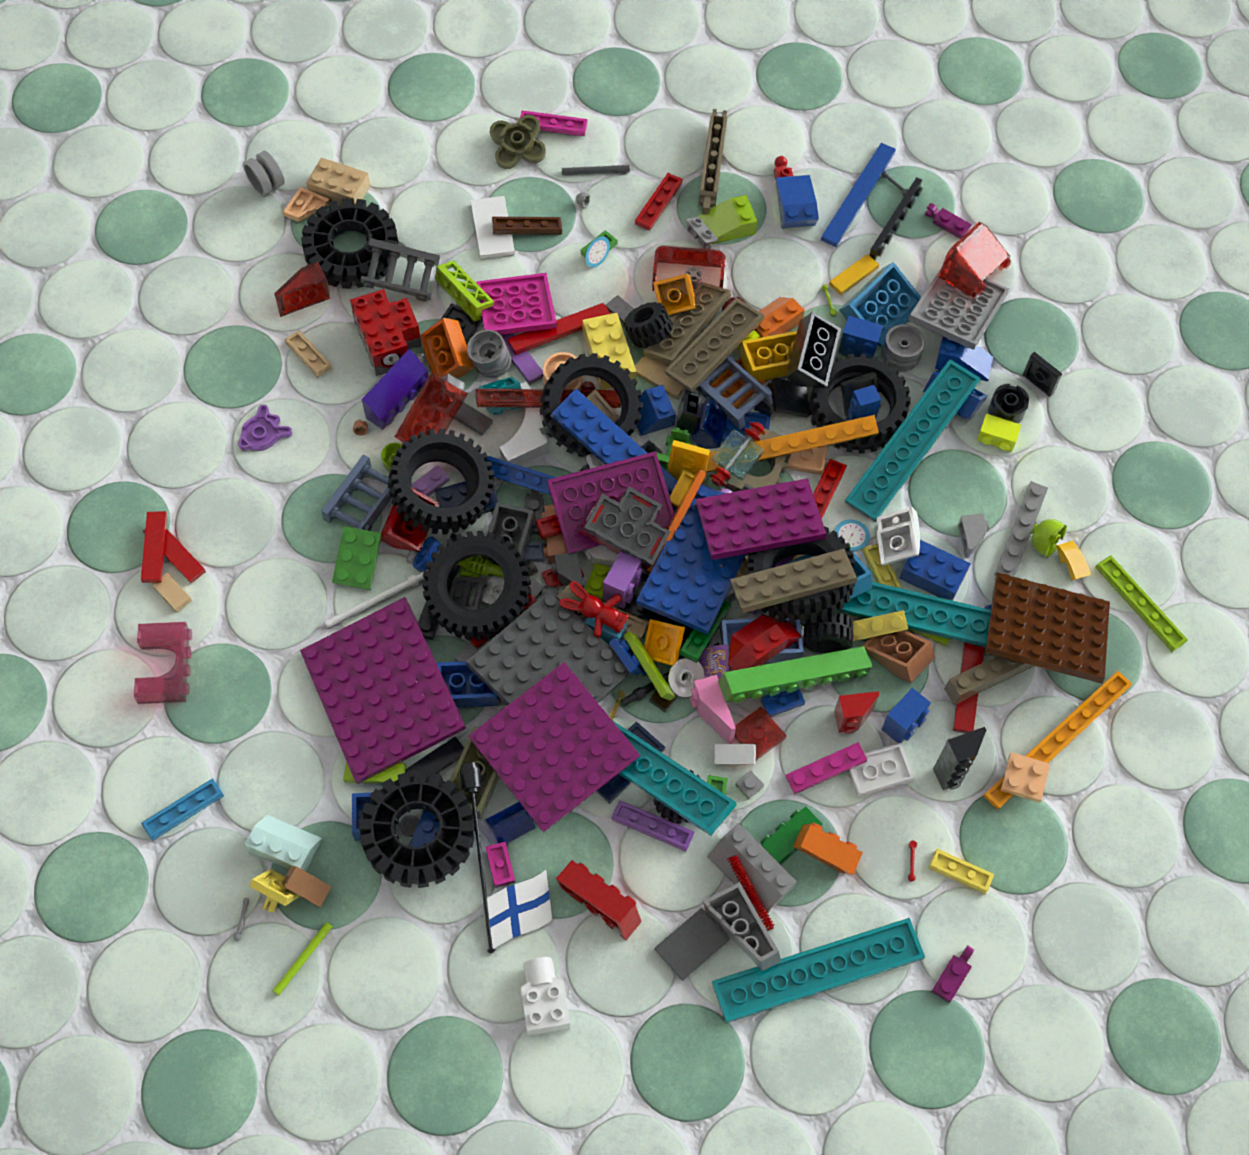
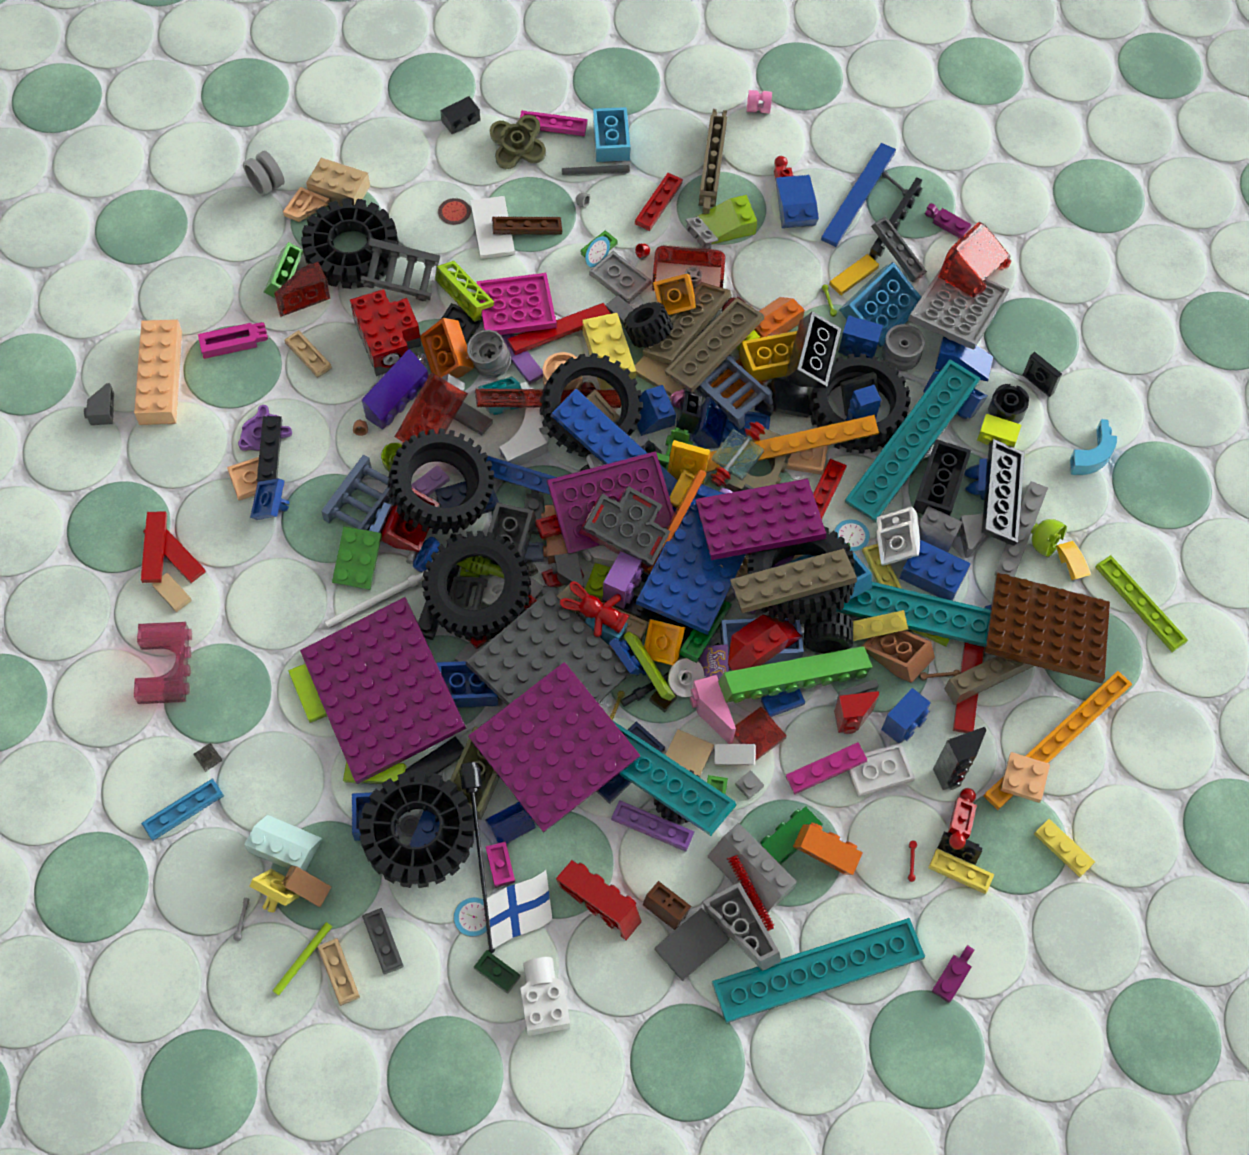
none -> dark grey slope [84,383,114,425]
none -> light nougat brick [134,319,182,425]
none -> clear smoke tile [193,743,223,772]
none -> dark pink hinge [198,322,268,359]
none -> light nougat tile [227,457,259,501]
none -> blue tile [250,478,290,520]
none -> black plate [257,416,283,482]
none -> bright green brick [264,242,303,301]
none -> lime tile [288,664,327,723]
none -> tan tile [317,938,360,1006]
none -> dark grey tile [362,908,404,975]
none -> light blue plate [369,502,392,533]
none -> clear red sticker [438,198,471,224]
none -> black brick [440,96,481,134]
none -> sticker [454,898,487,936]
none -> dark green plate [474,950,521,994]
none -> light grey tile [589,251,652,304]
none -> medium azure brick [593,107,631,162]
none -> red hinge [635,243,651,258]
none -> reddish brown hinge [643,881,692,930]
none -> tan tile [665,729,714,776]
none -> bright pink plate [670,389,685,408]
none -> bright pink wheel [747,90,772,114]
none -> dark grey plate [837,679,879,700]
none -> dark grey tile [871,216,927,282]
none -> black brick [913,439,972,516]
none -> flat silver slope [919,506,963,552]
none -> medium nougat hinge [920,670,961,681]
none -> black hinge [937,831,982,865]
none -> red plate [948,788,977,850]
none -> blue tile [964,458,988,500]
none -> plate [981,439,1025,546]
none -> light yellow plate [1034,819,1095,877]
none -> medium azure arch [1070,419,1117,475]

